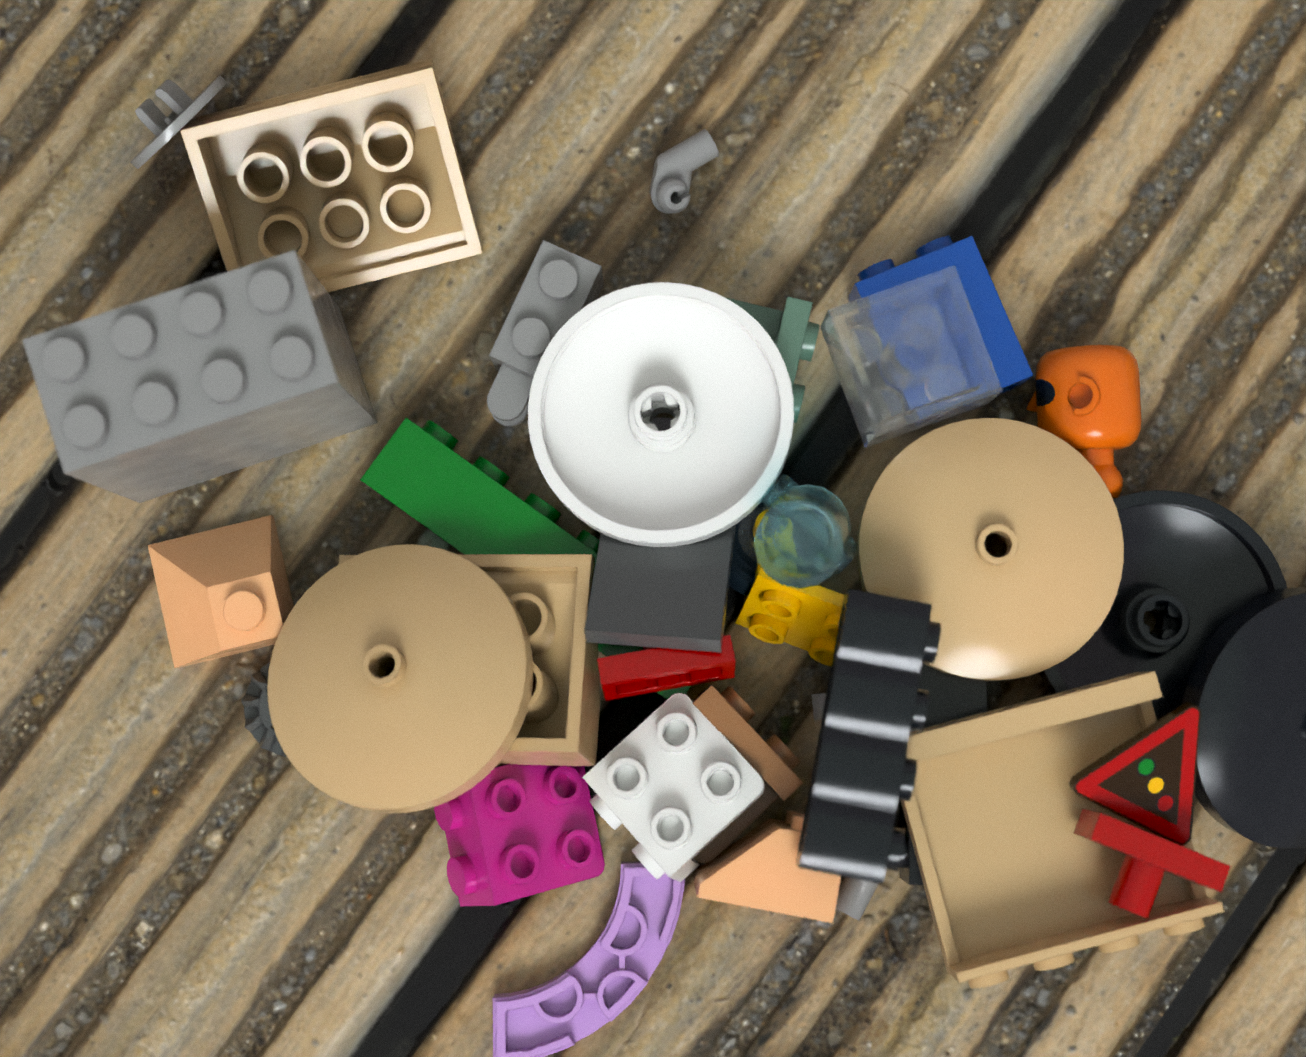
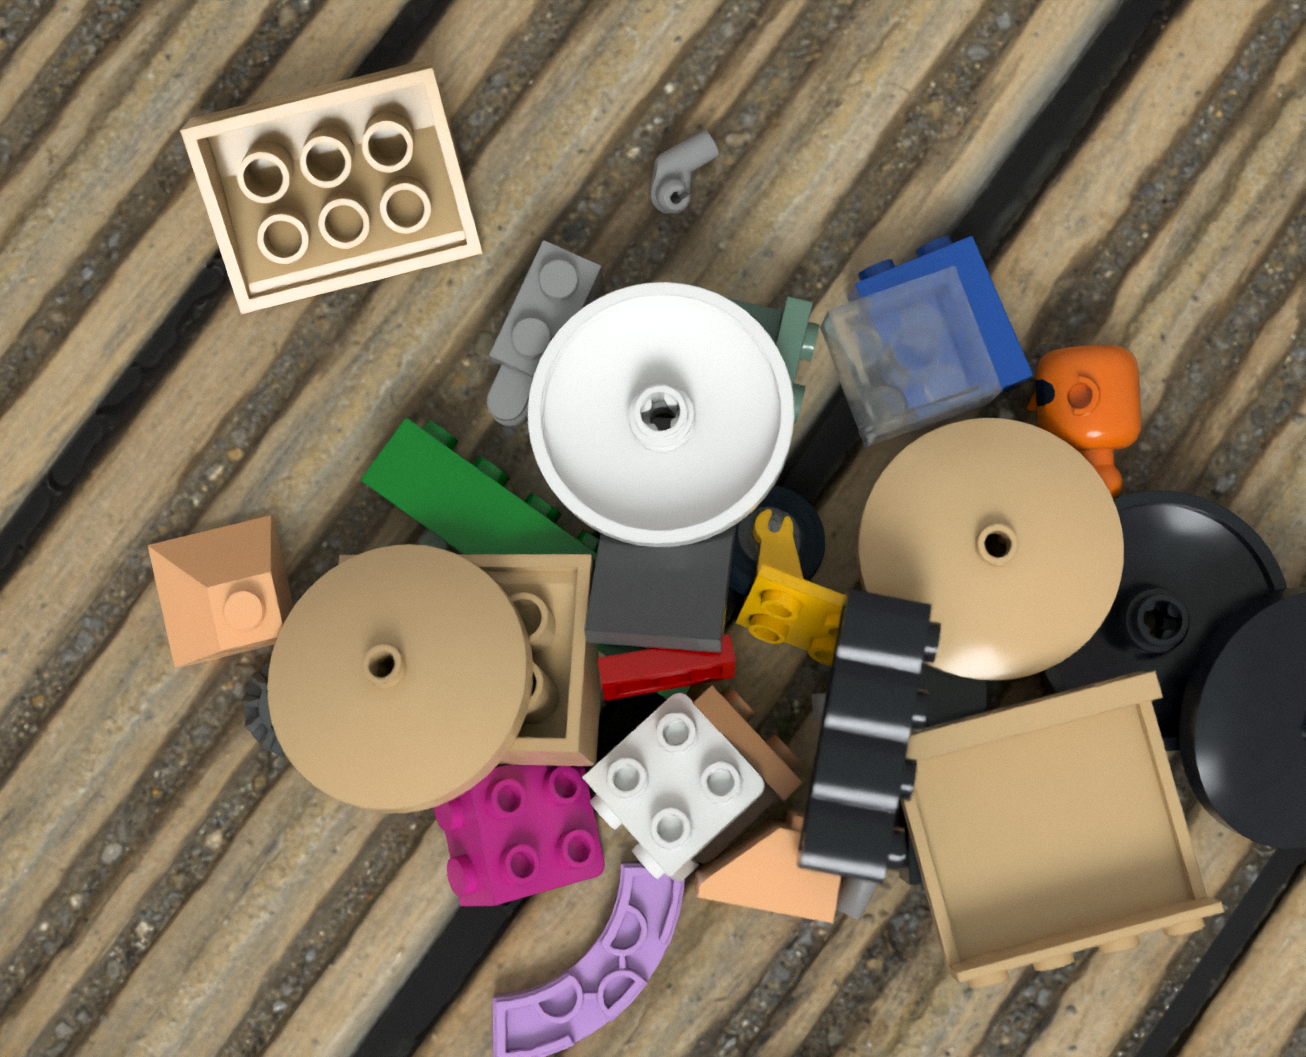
light grey brick [22,250,378,503] -> none
light grey piece [130,75,227,169] -> none
clear light blue piece [754,474,858,588] -> none
piece [1069,702,1201,846] -> none
red tile [1073,809,1231,919] -> none

